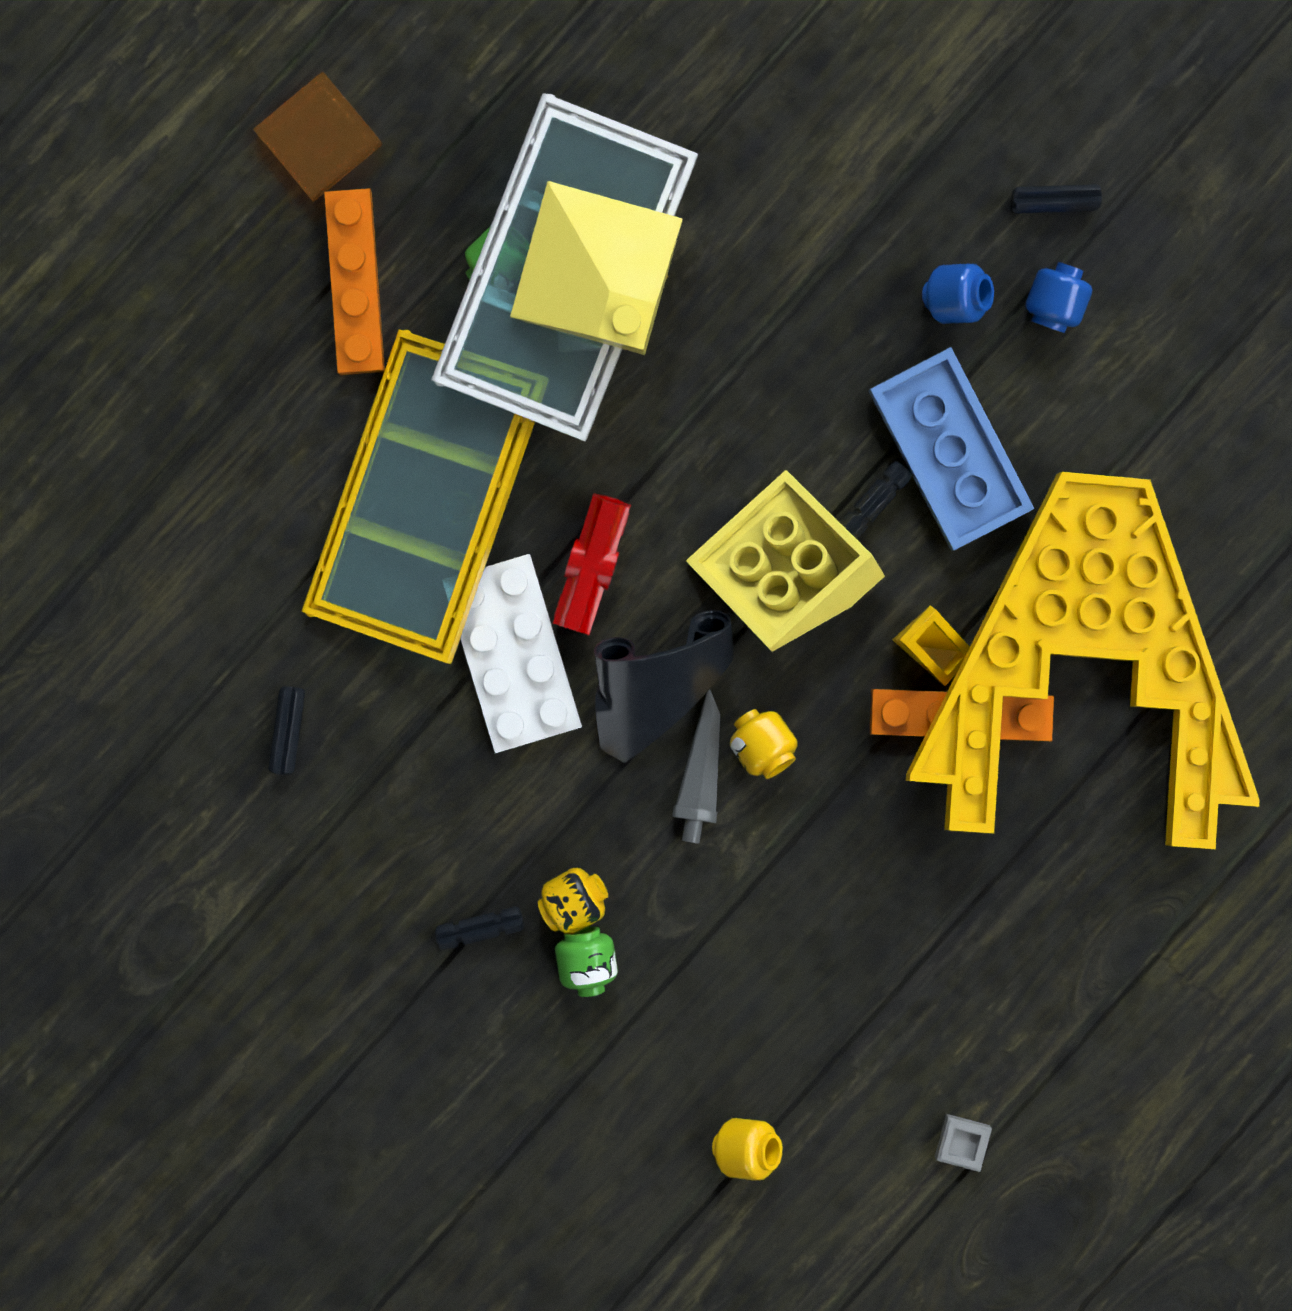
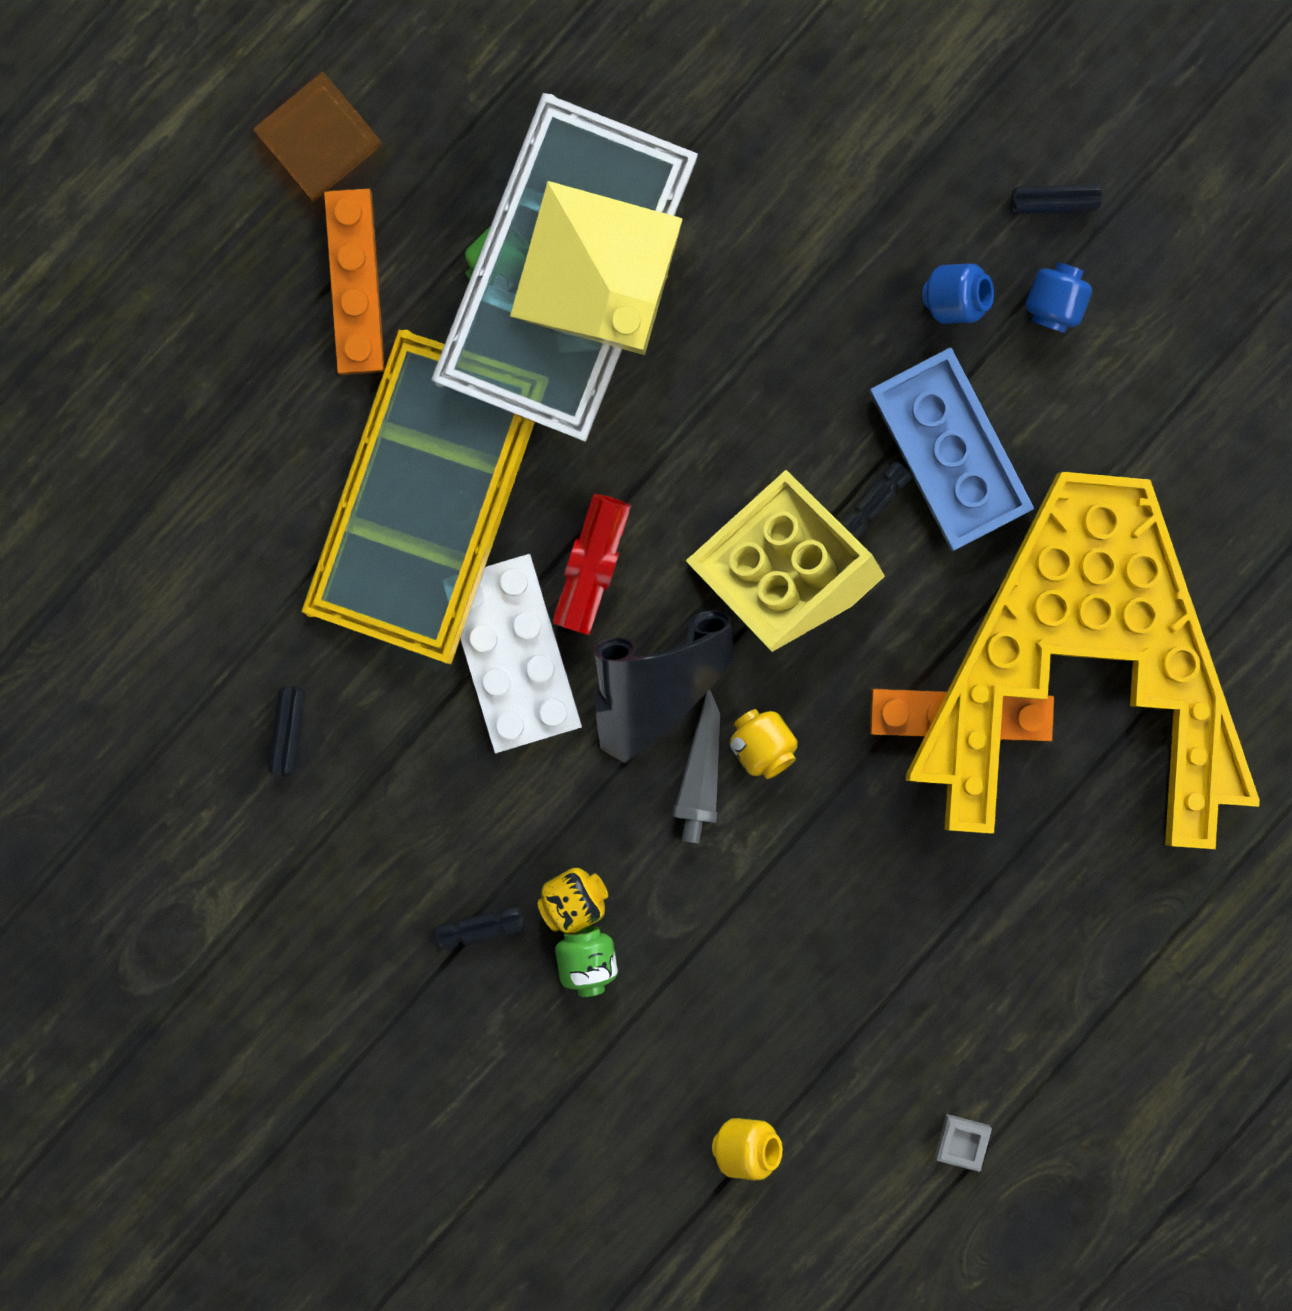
yellow slope [892,605,970,686] -> none

